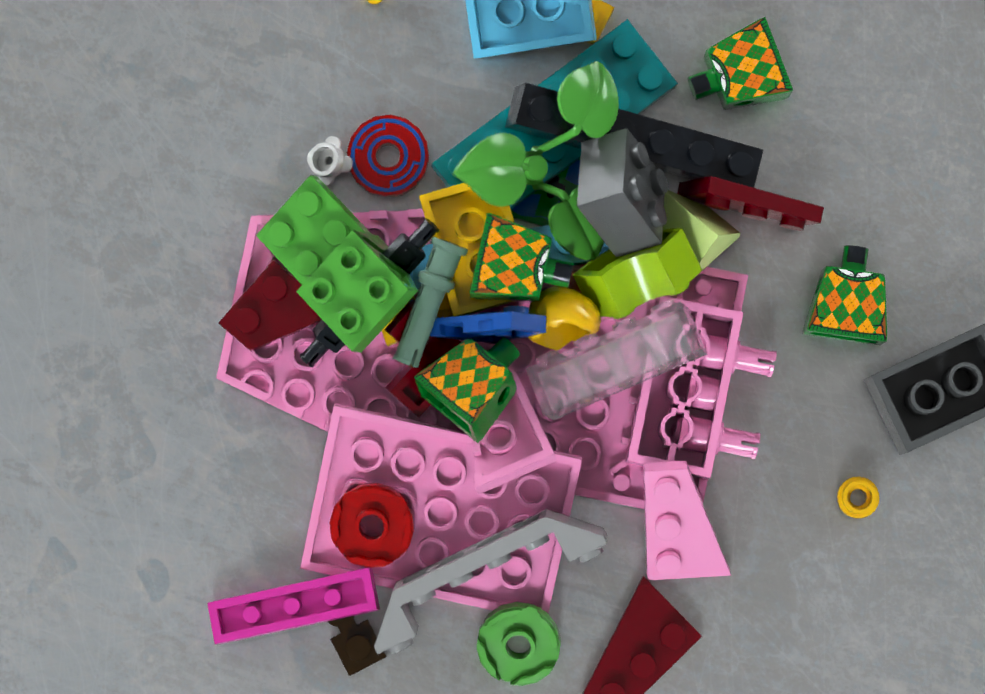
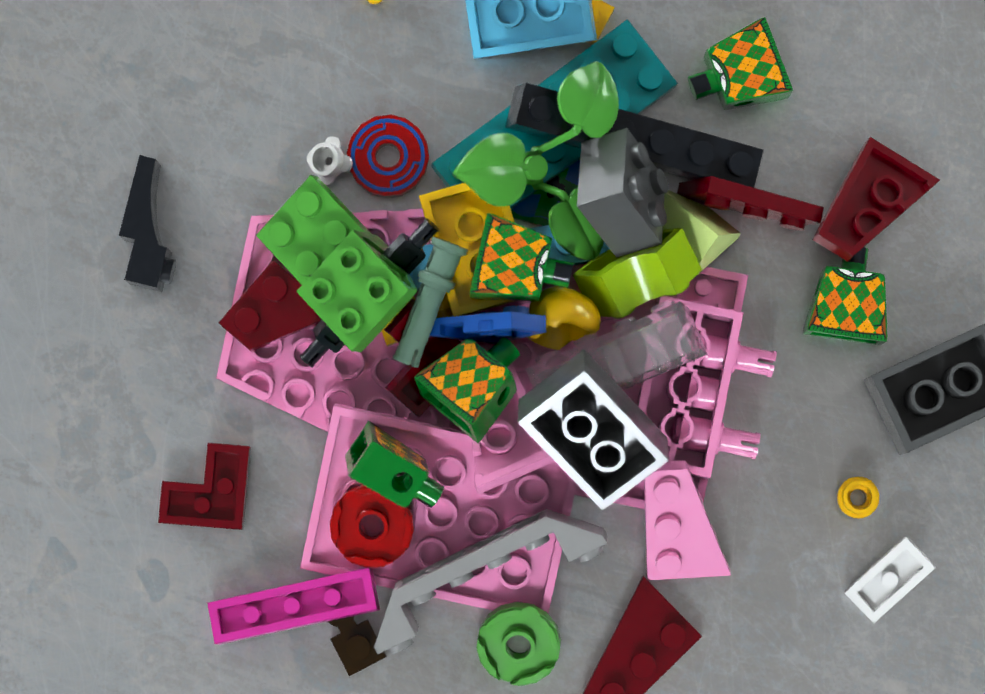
none -> black slope [119,155,176,292]
none -> dark red plate [158,443,251,530]
none -> green torso [345,421,444,508]
none -> dark grey brick [518,349,669,511]
none -> dark red wing [812,137,940,261]
none -> white plate [845,536,936,623]

